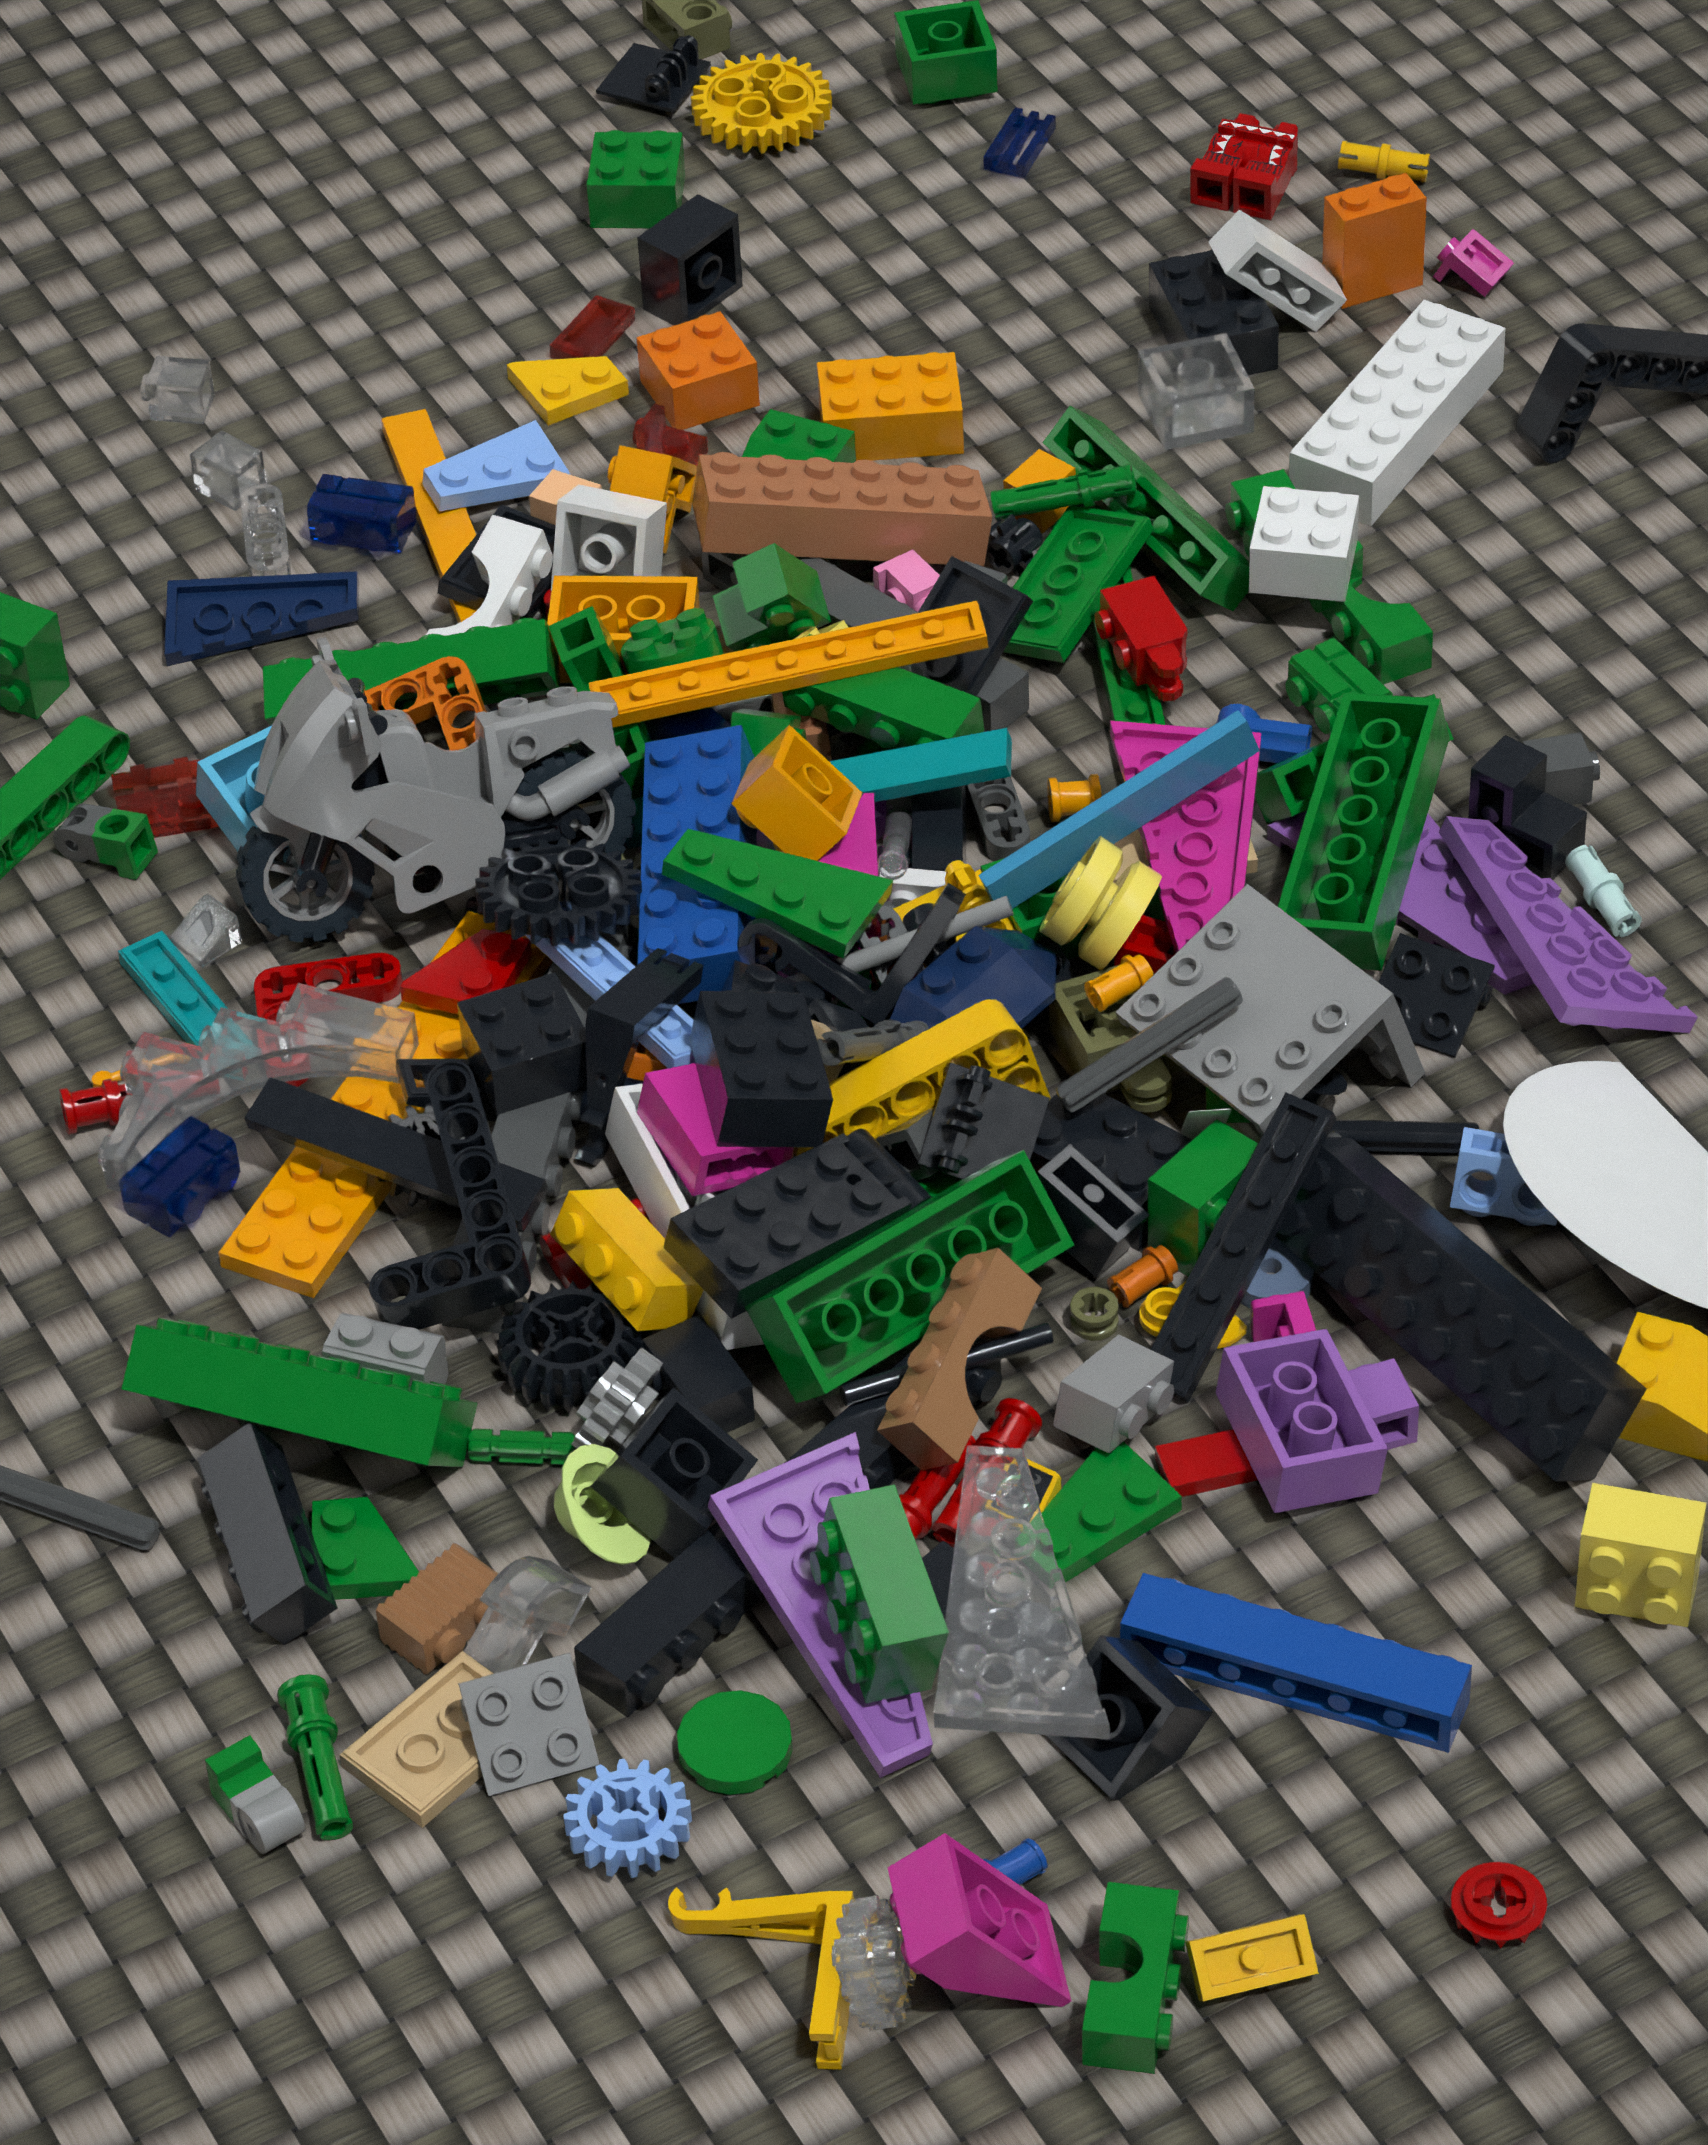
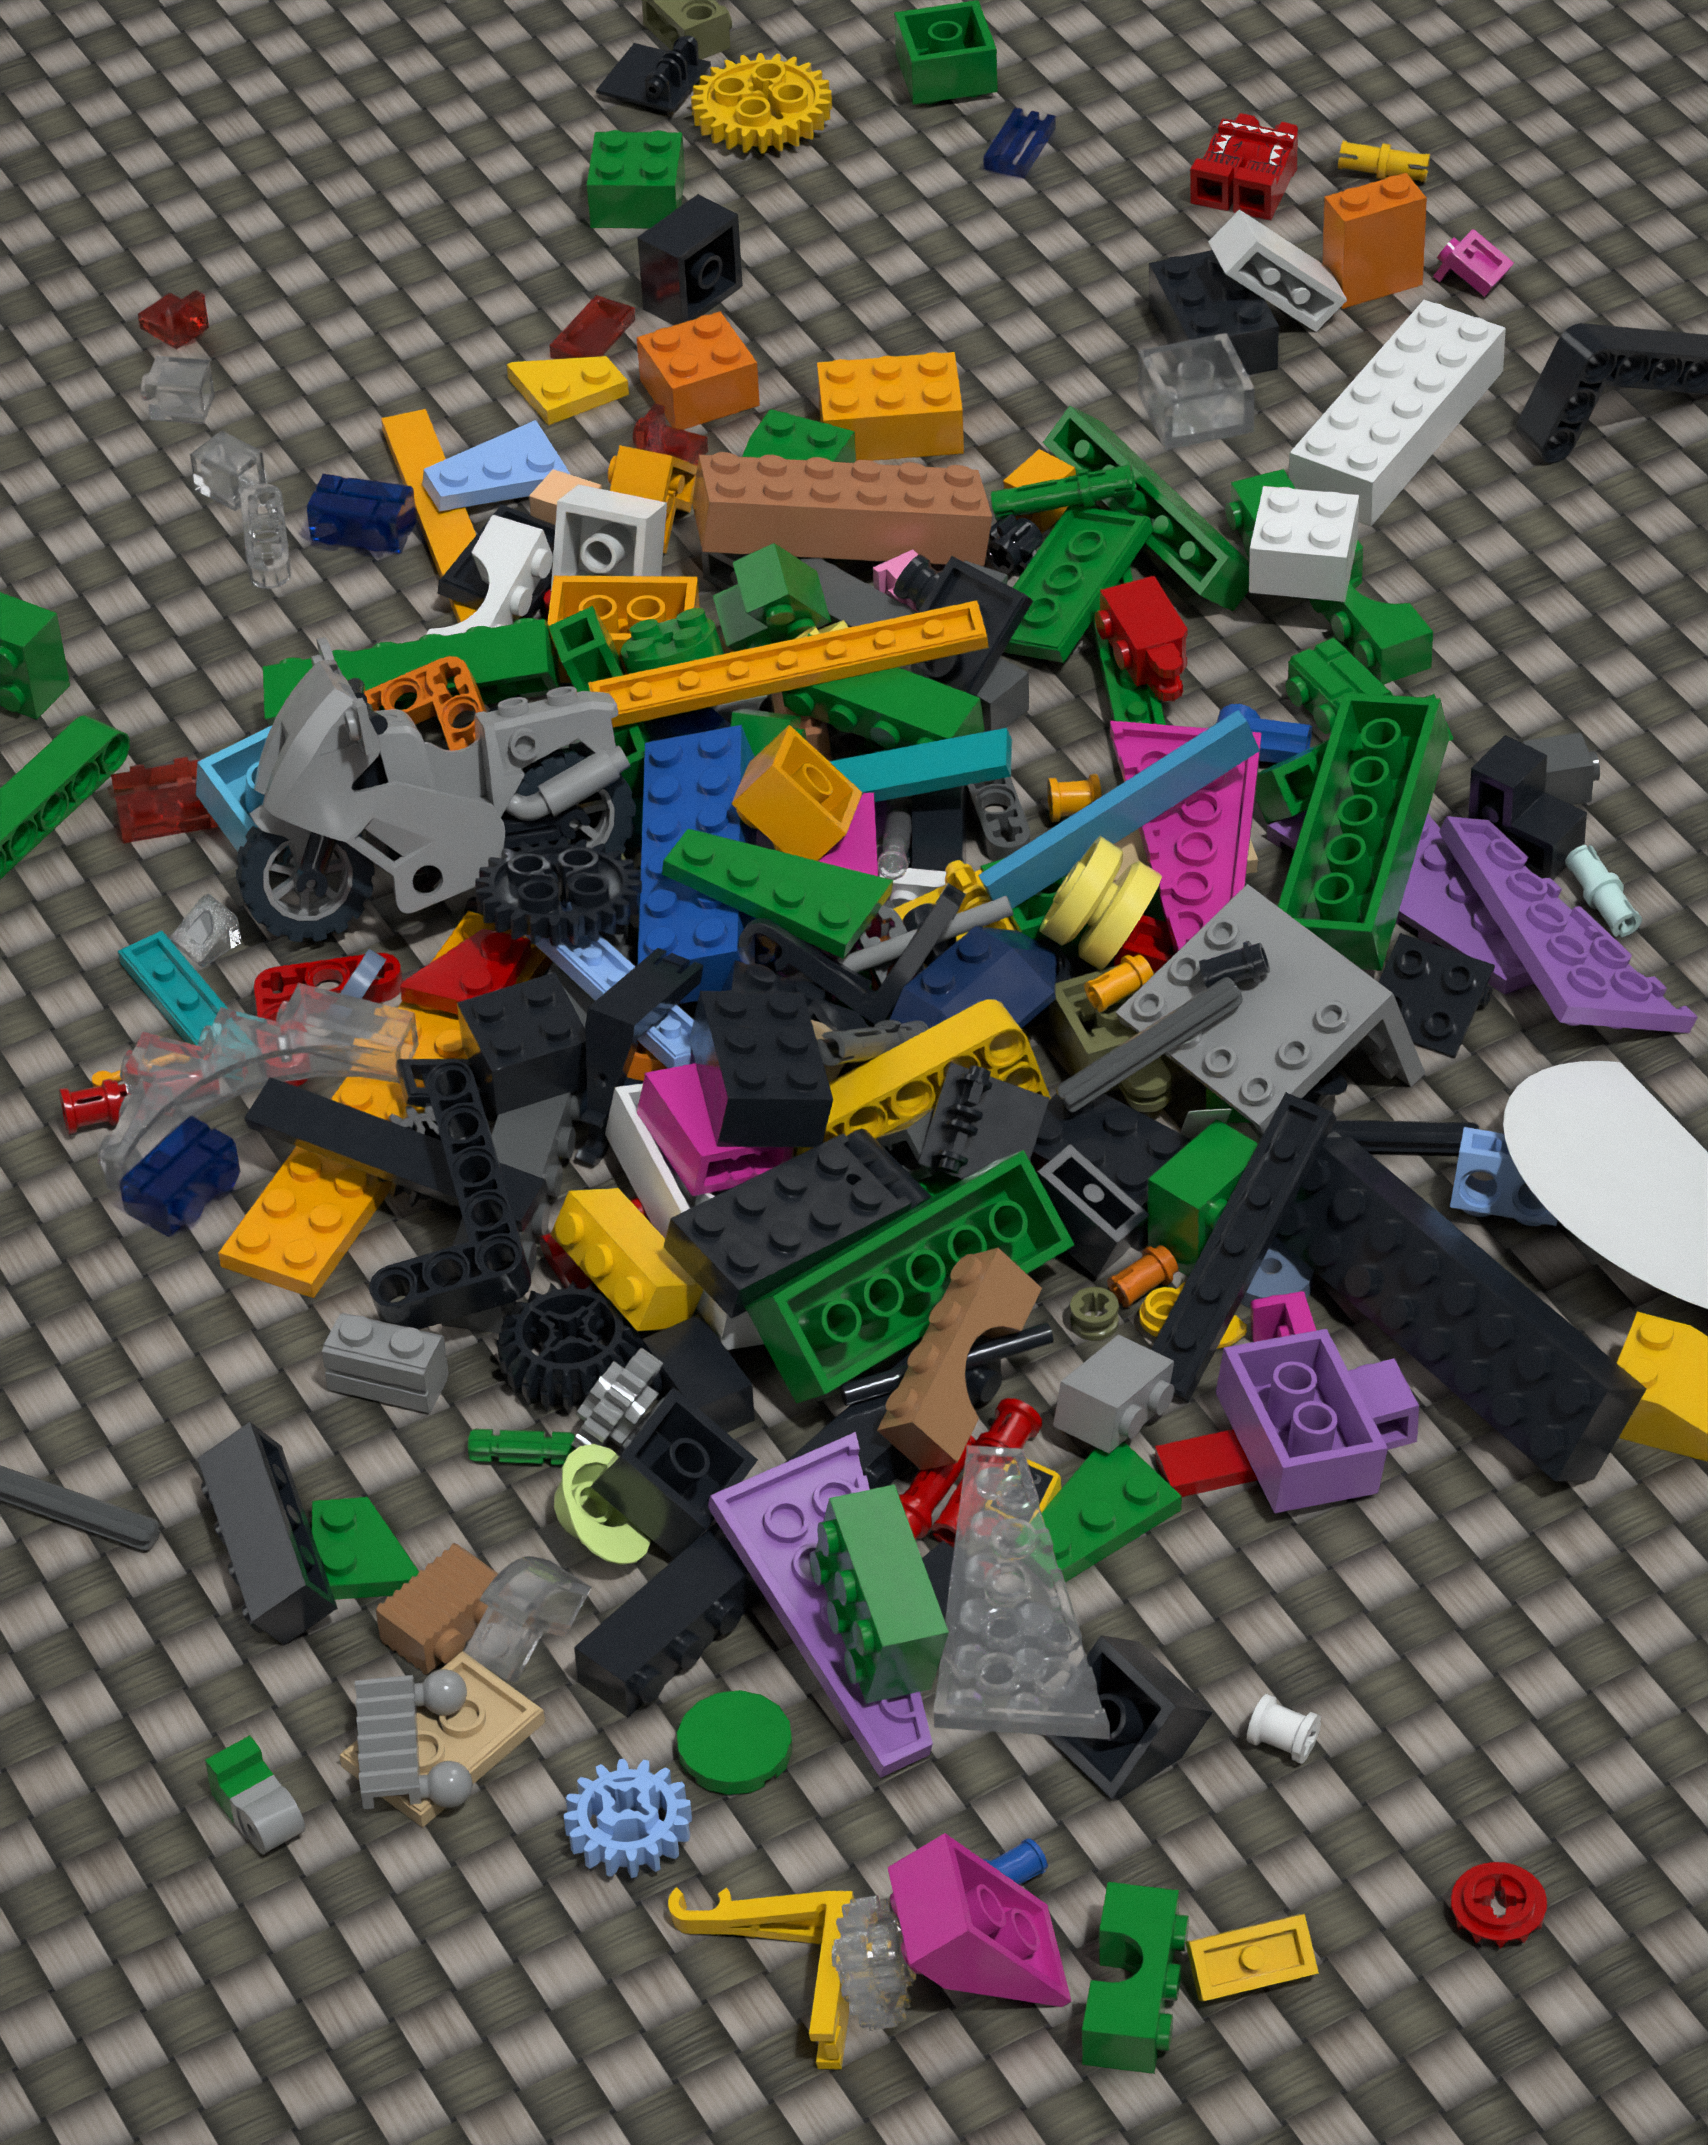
green leg [53,804,158,880] -> none
green brick [121,1317,478,1467] -> none
dark blue wing [165,571,359,666] -> none
green pin [277,1674,353,1840] -> none
light grey hinge [458,1652,600,1796] -> none
blue brick [1120,1573,1472,1753] -> none
light yellow brick [1575,1483,1707,1627] -> none
none -> clear red bracket [138,290,209,349]
none -> sand blue piece [325,948,386,1028]
none -> light grey gear [355,1669,473,1809]
none -> black wheel [893,554,943,611]
none -> black pin [1199,940,1270,988]
none -> white bush [1246,1694,1321,1764]

